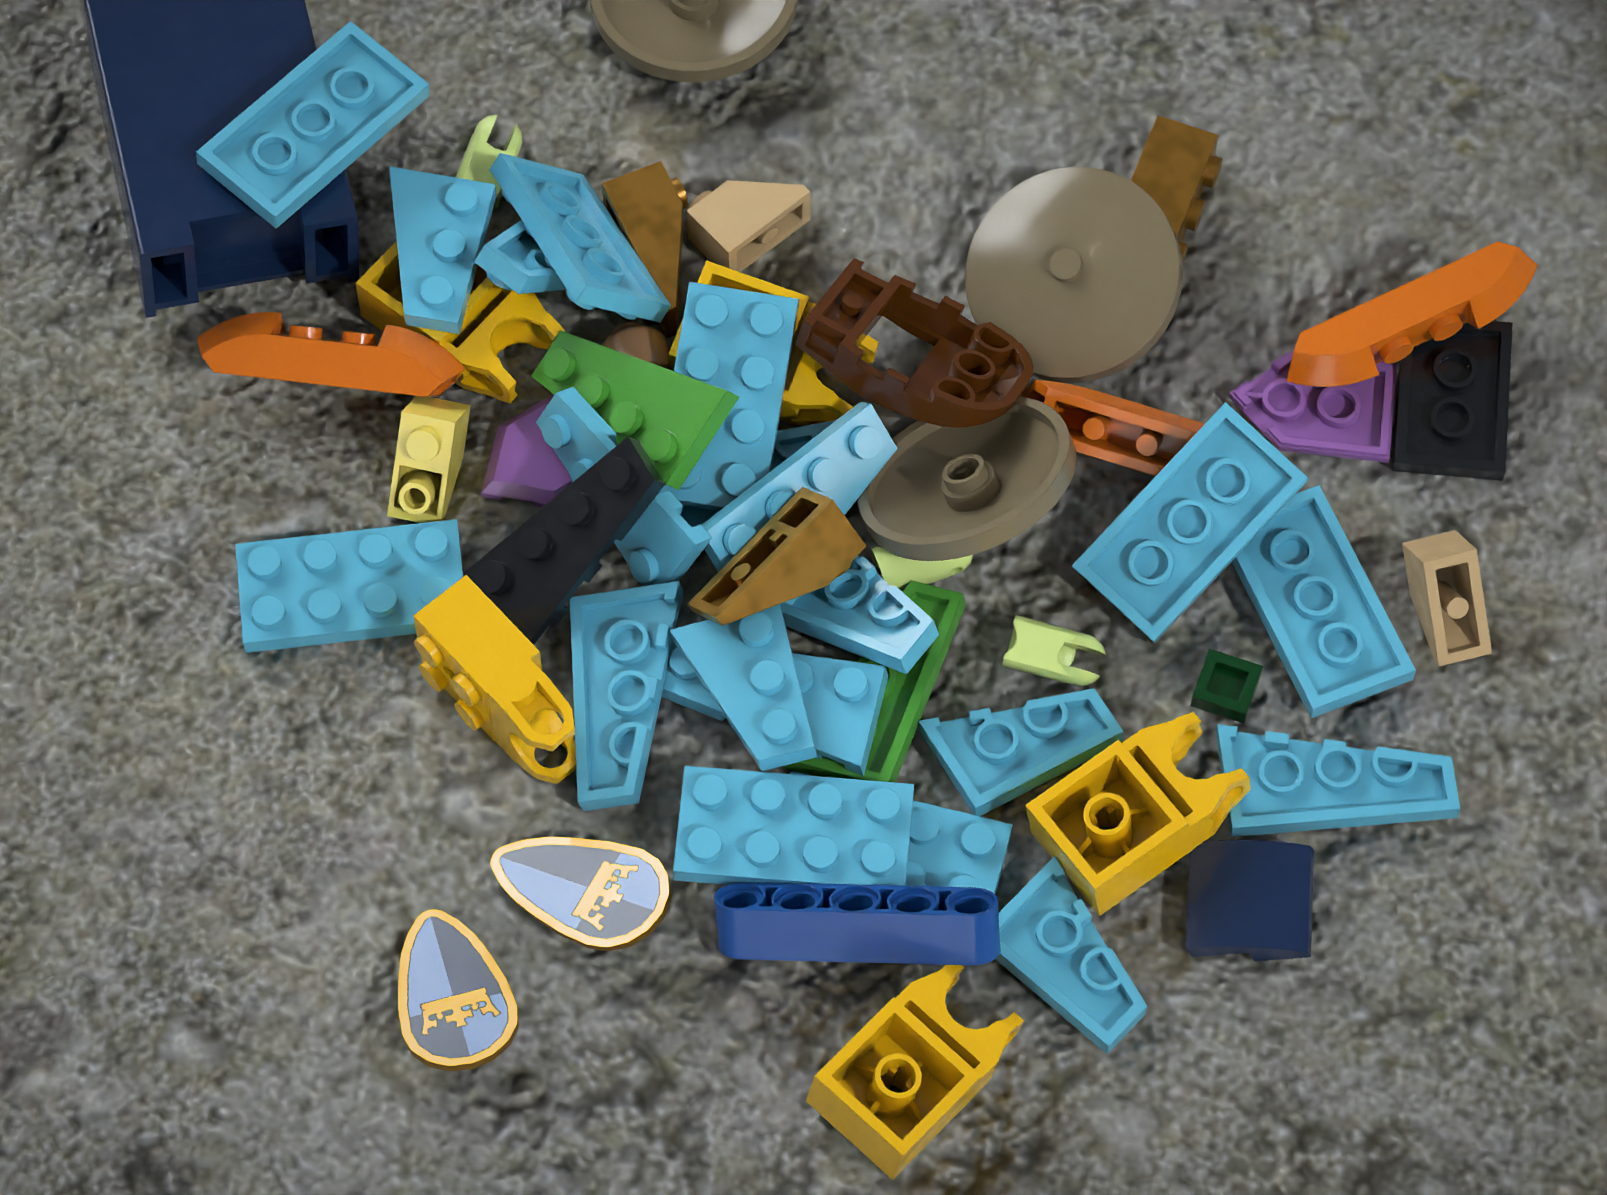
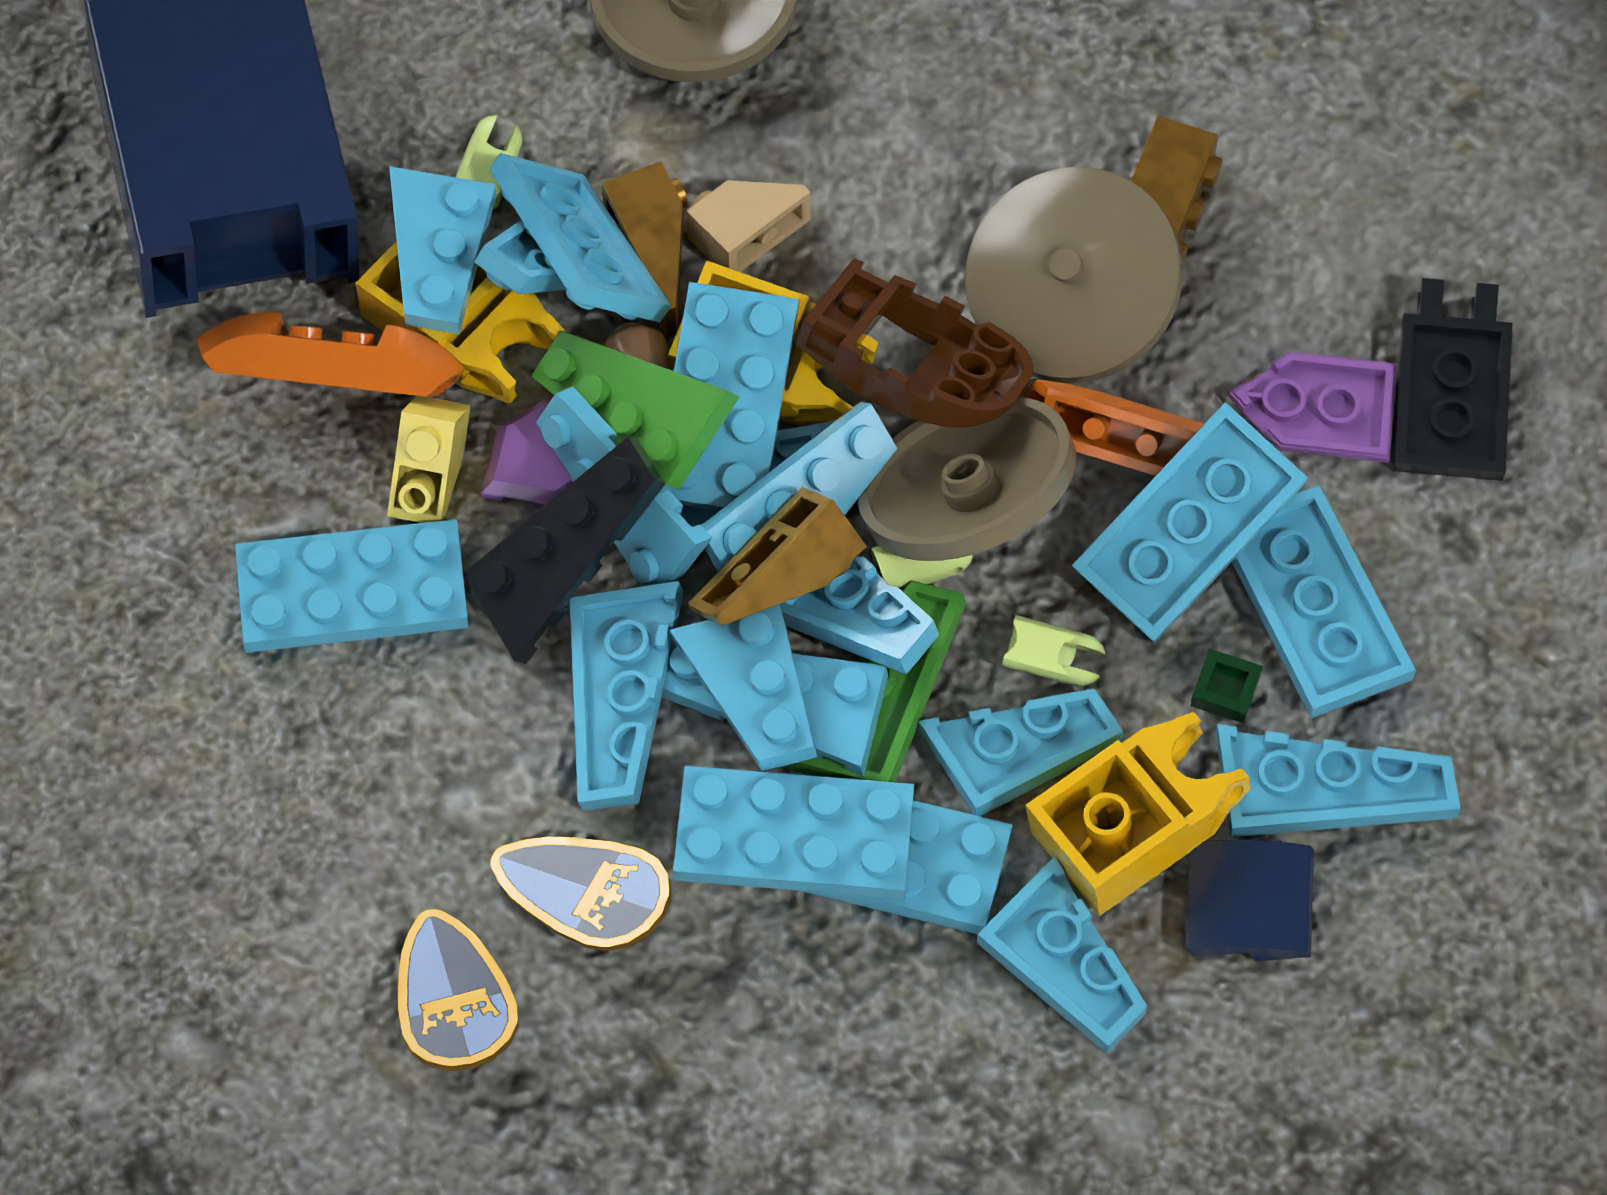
medium azure plate [196,21,429,228] -> none
yellow brick [413,575,576,784] -> none
blue beam [714,882,1001,965] -> none
yellow brick [806,965,1024,1180] -> none
orange brick [1287,241,1538,387] -> none
tan slope [1402,530,1492,667] -> none

